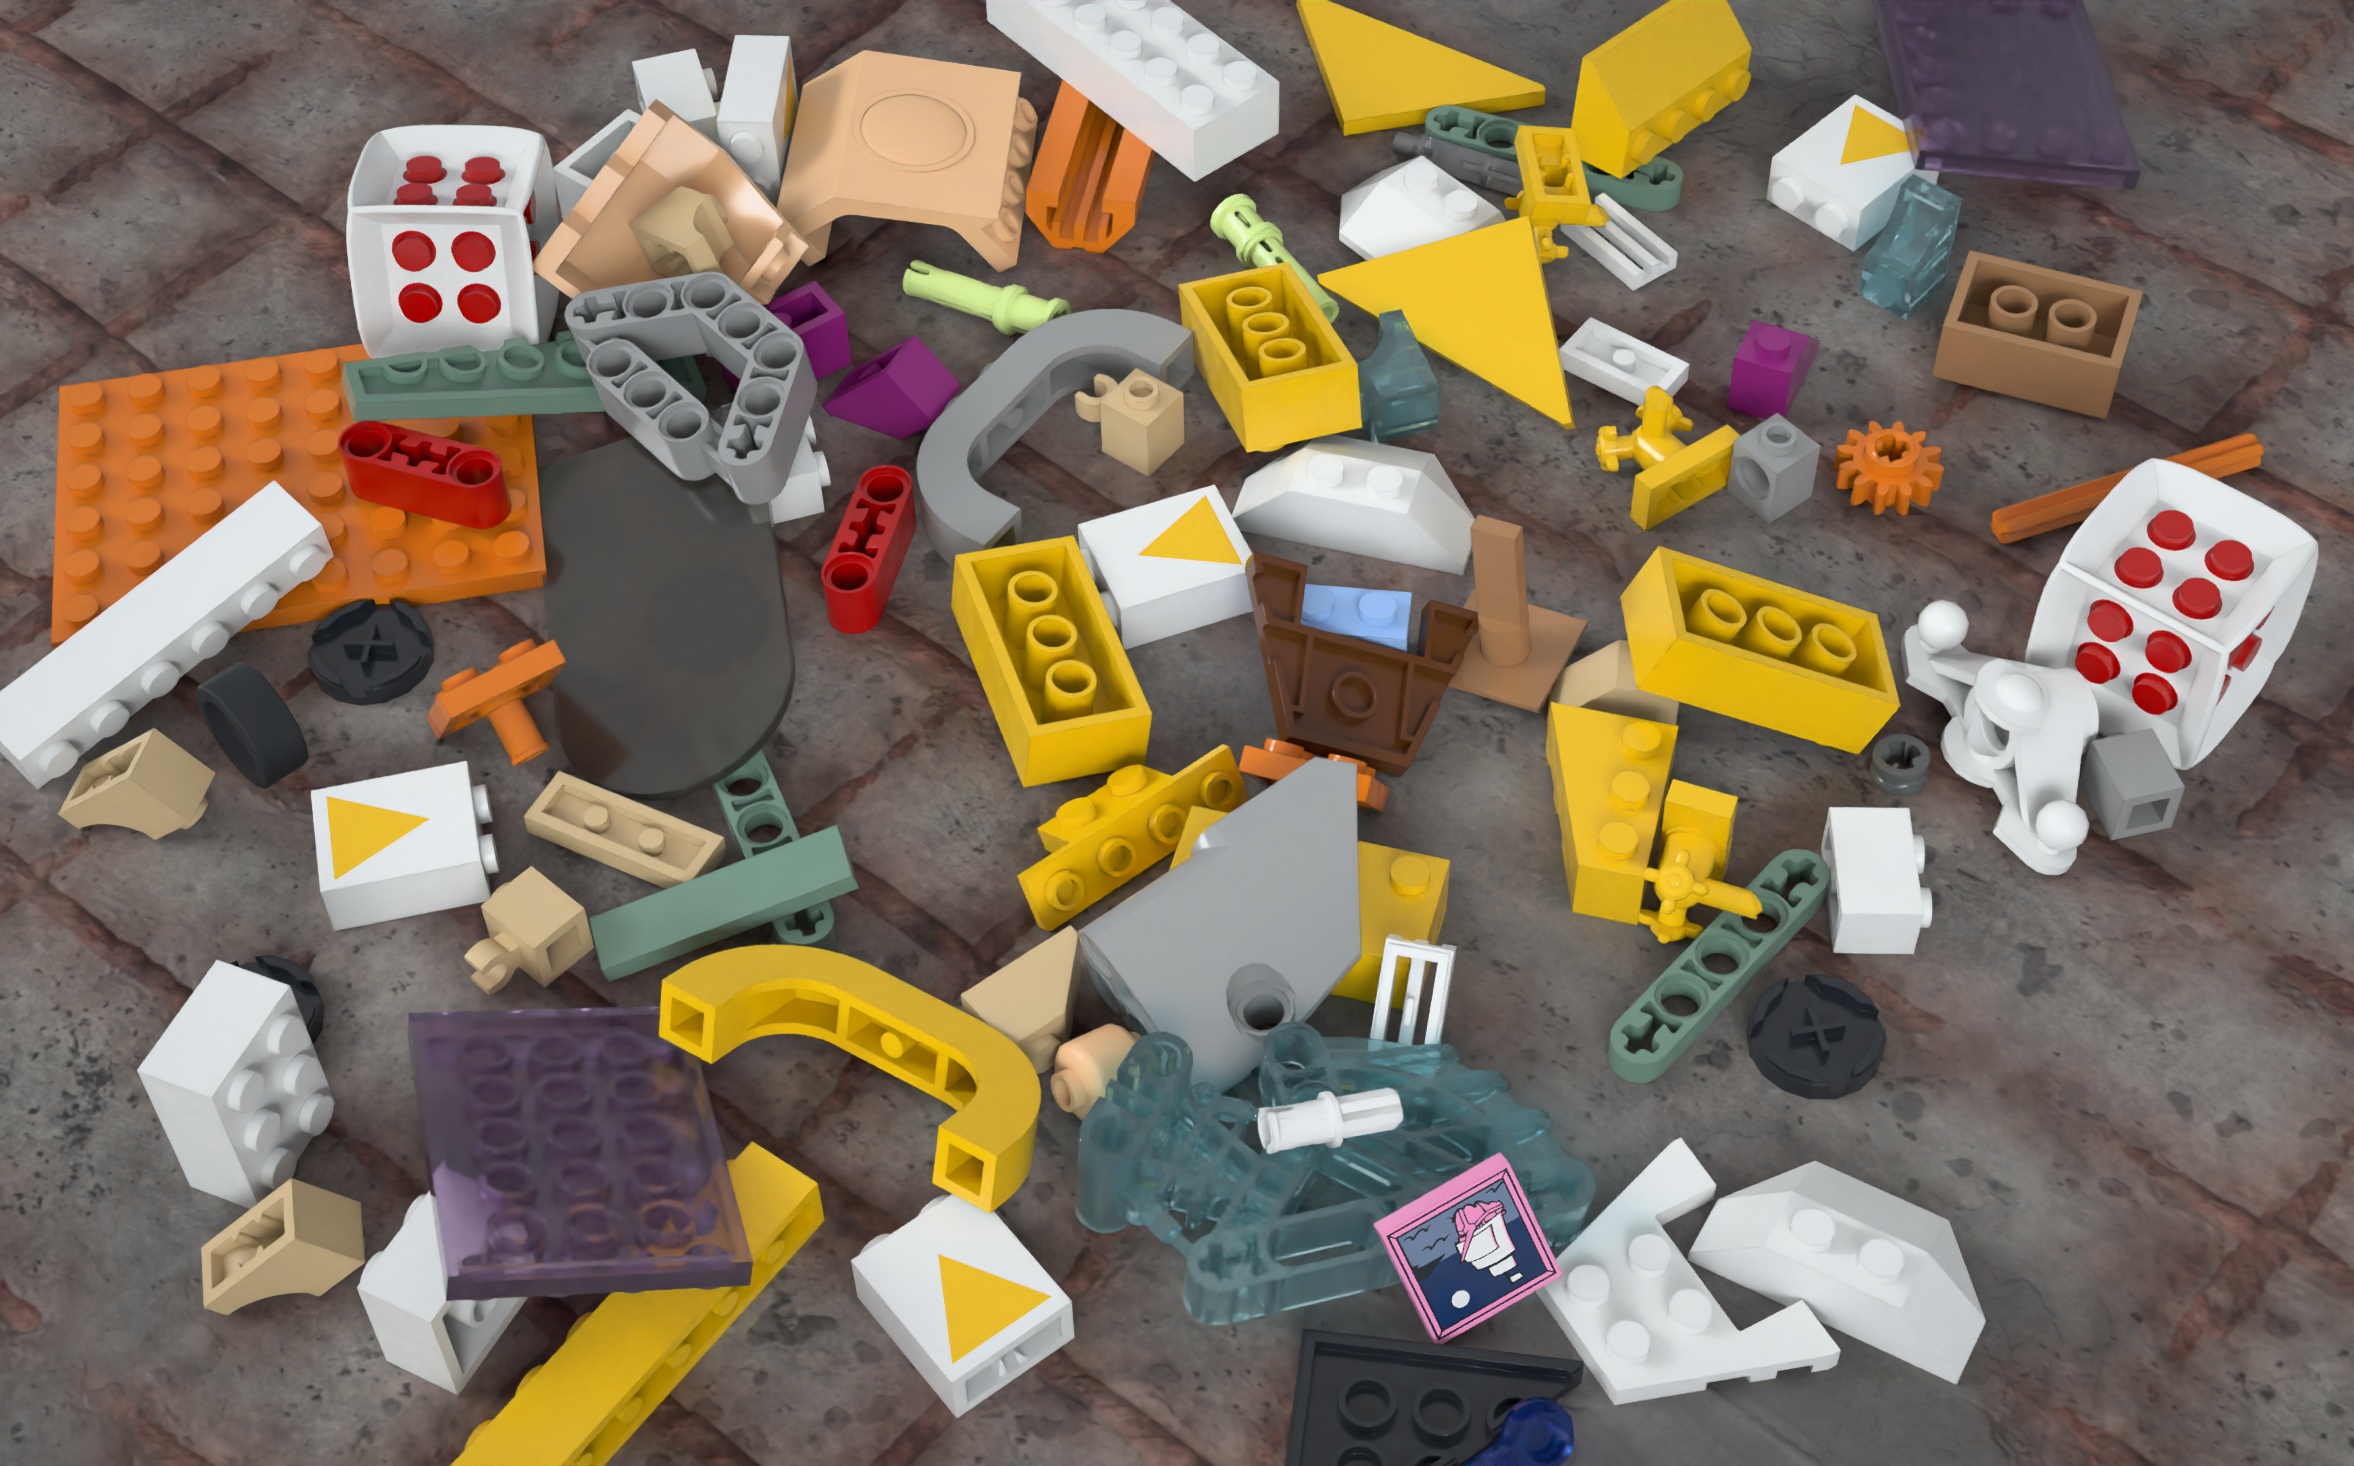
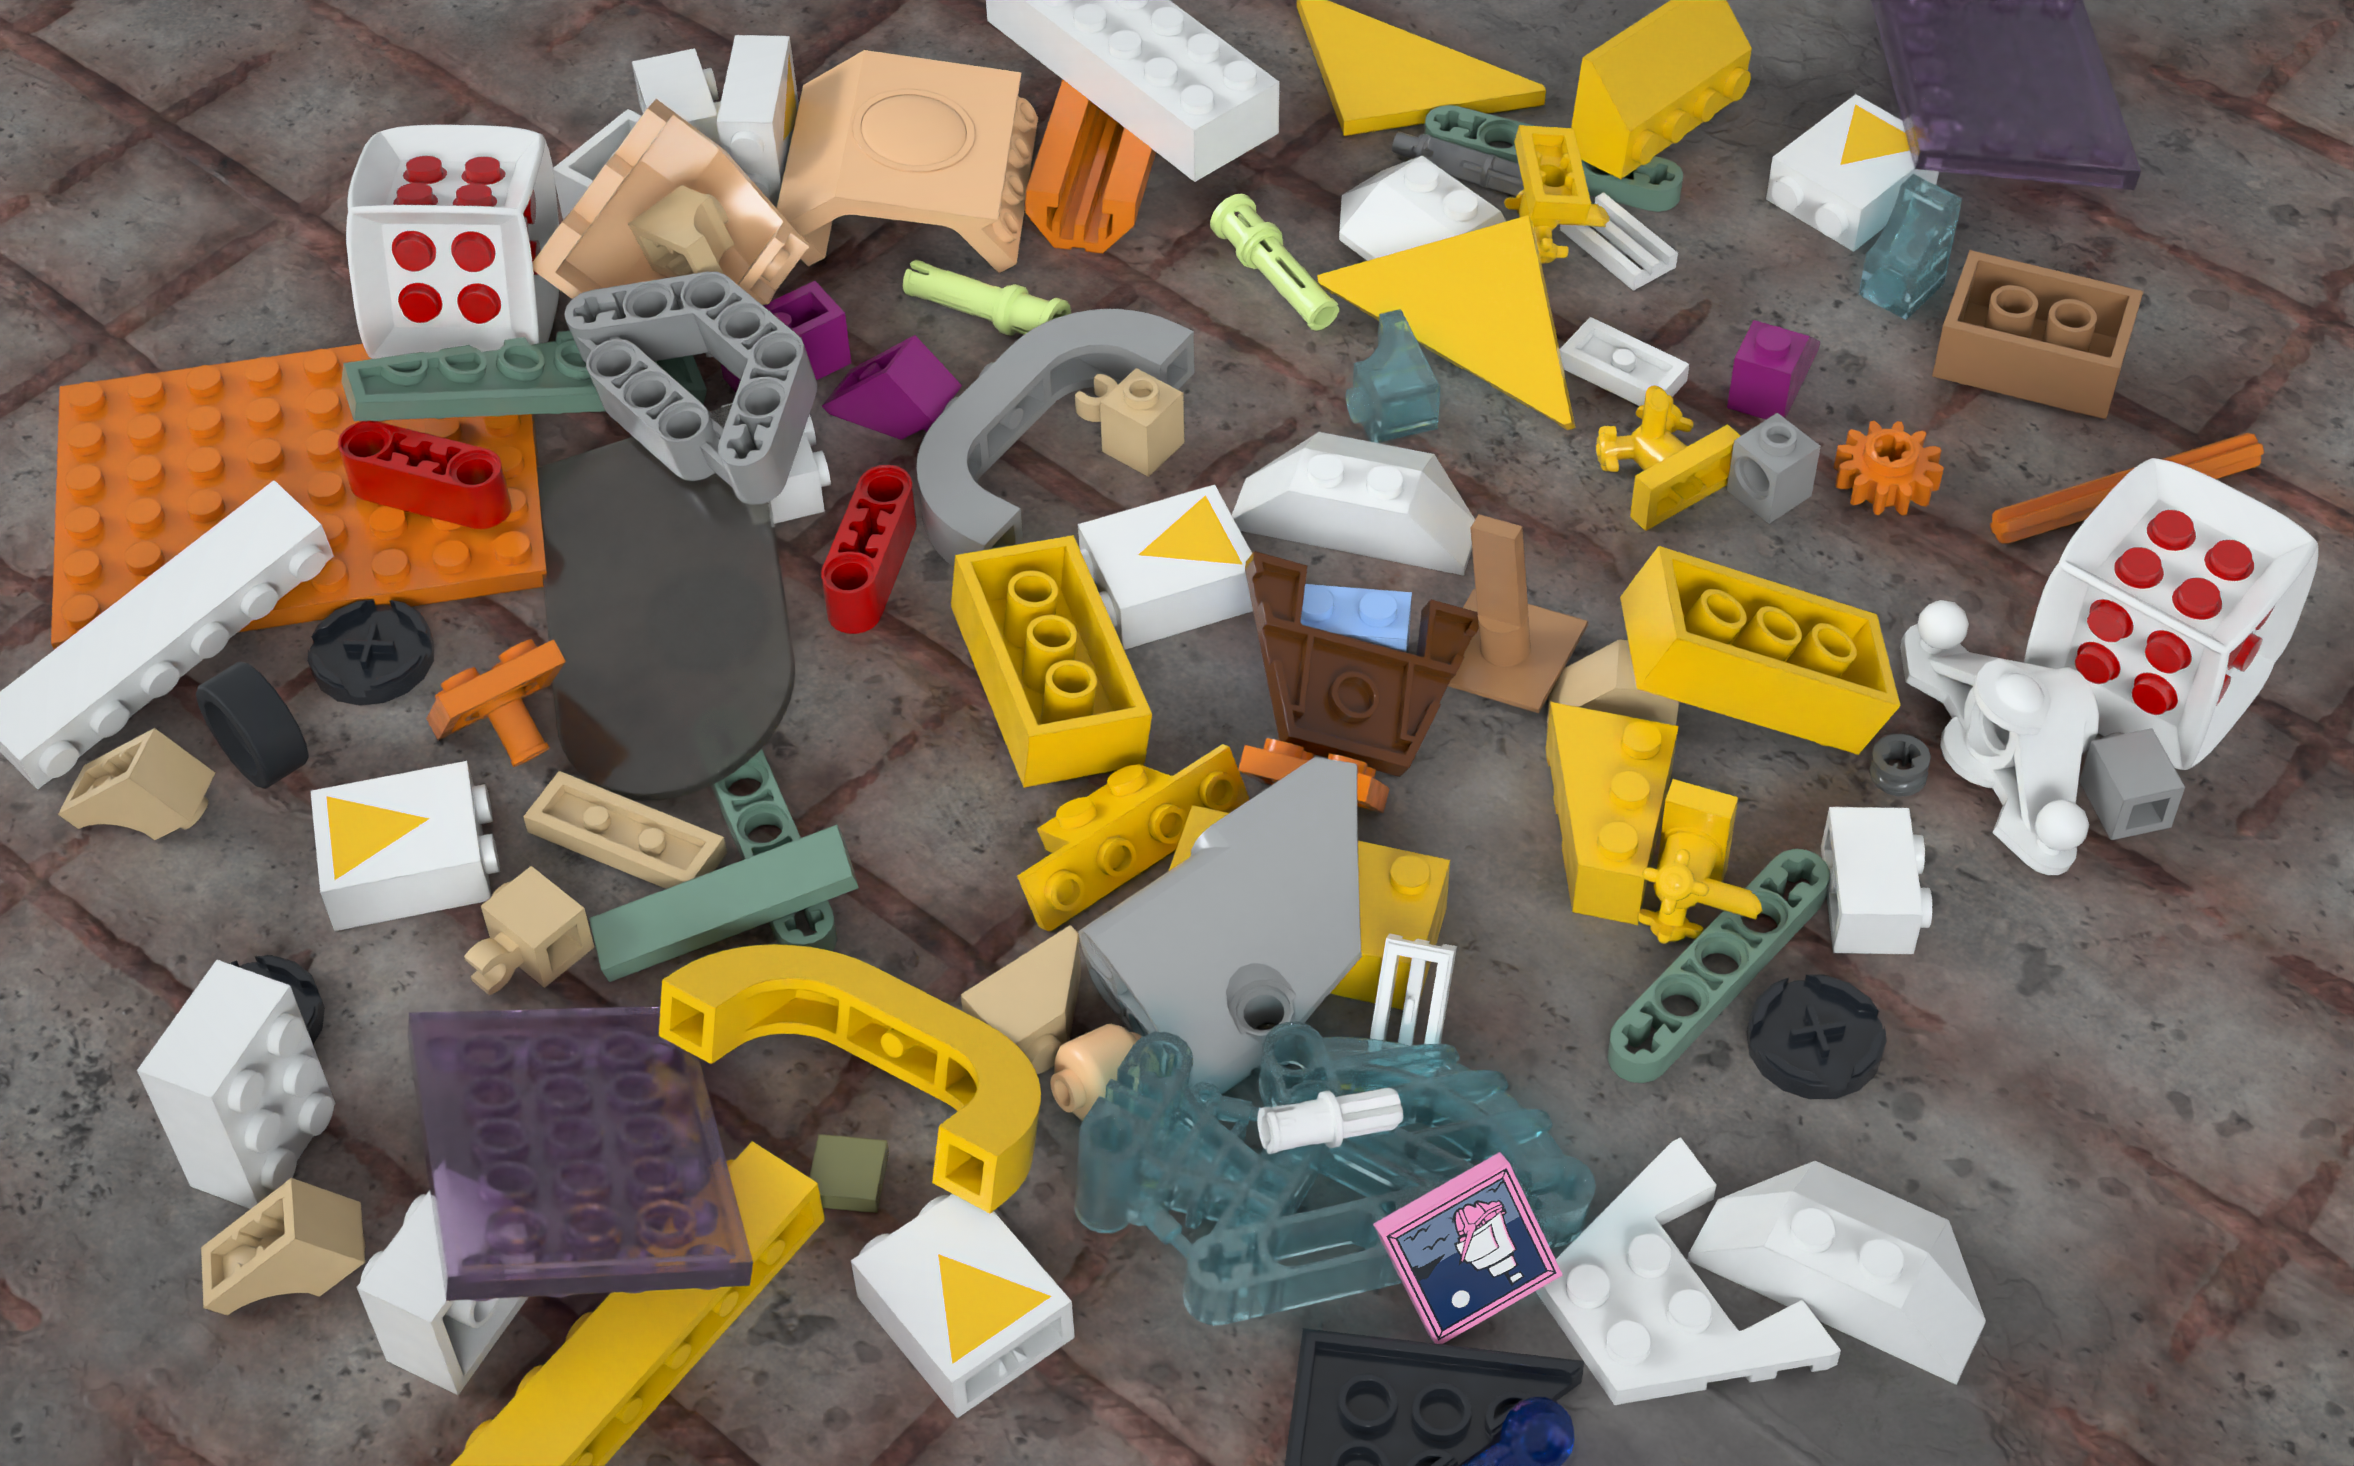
yellow brick [1178,262,1362,452] -> none
none -> olive tile [809,1134,889,1213]

